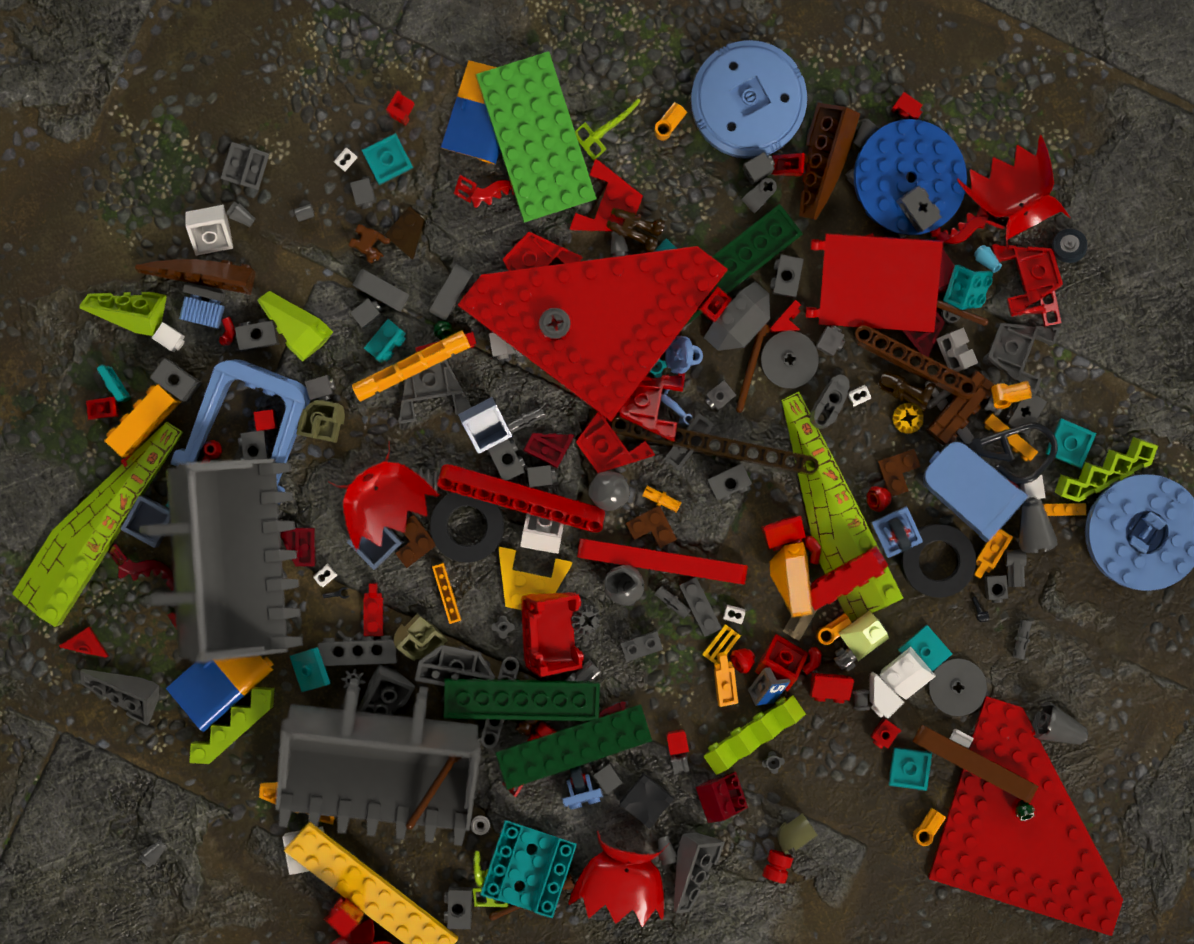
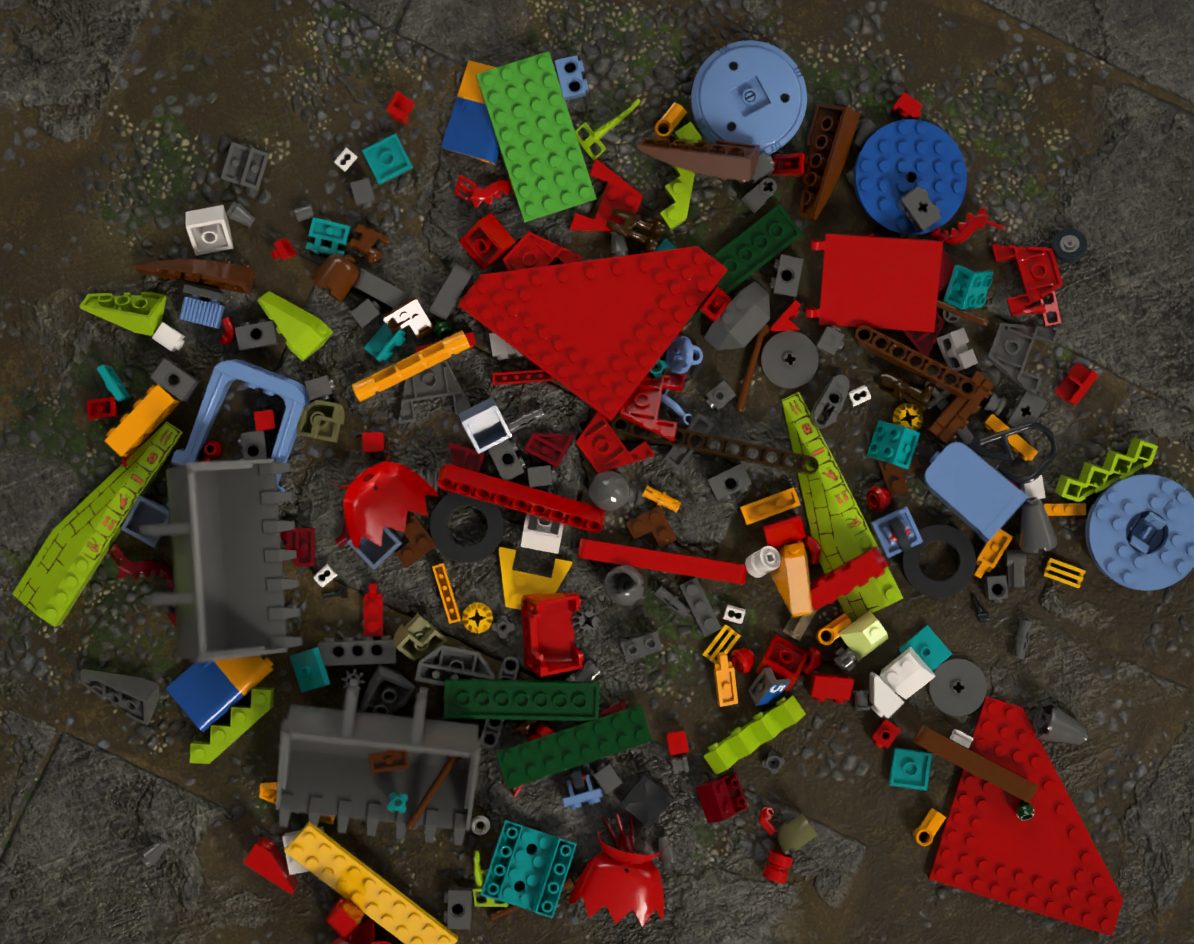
red tile [59,626,109,658] -> none
dark brown wing [385,206,424,260] -> none
dark grey gear [539,308,570,339] -> none
dark grey wedge [674,833,725,913] -> none
red piece [957,135,1071,252] -> none
medium azure cone [974,245,1002,273] -> none
light orange piece [991,381,1032,409] -> none
teal plate [1045,418,1097,469] -> none
none -> red slope [243,837,299,895]
none -> red tile [271,238,297,260]
none -> teal plate [306,217,351,256]
none -> reddish brown cylinder [311,254,359,302]
none -> dark red arm [335,521,350,547]
none -> red piece [362,432,386,452]
none -> reddish brown plate [368,748,410,774]
none -> plate [382,296,434,339]
none -> teal plate [387,792,408,813]
none -> dark red wing [449,443,485,473]
none -> red slope [459,213,516,271]
none -> yellow gear [462,603,493,633]
none -> red piece [492,370,553,386]
none -> medium blue brick [555,55,589,101]
none -> dark red plant [602,813,636,852]
none -> reddish brown wedge [637,138,760,182]
none -> lime brick [659,122,702,231]
none -> light orange plate [740,487,801,525]
none -> white wheel [745,546,781,578]
none -> red arm [759,807,777,836]
none -> teal bracket [867,421,920,470]
none -> yellow tile [1043,558,1086,589]
none -> red panel [1054,362,1099,406]

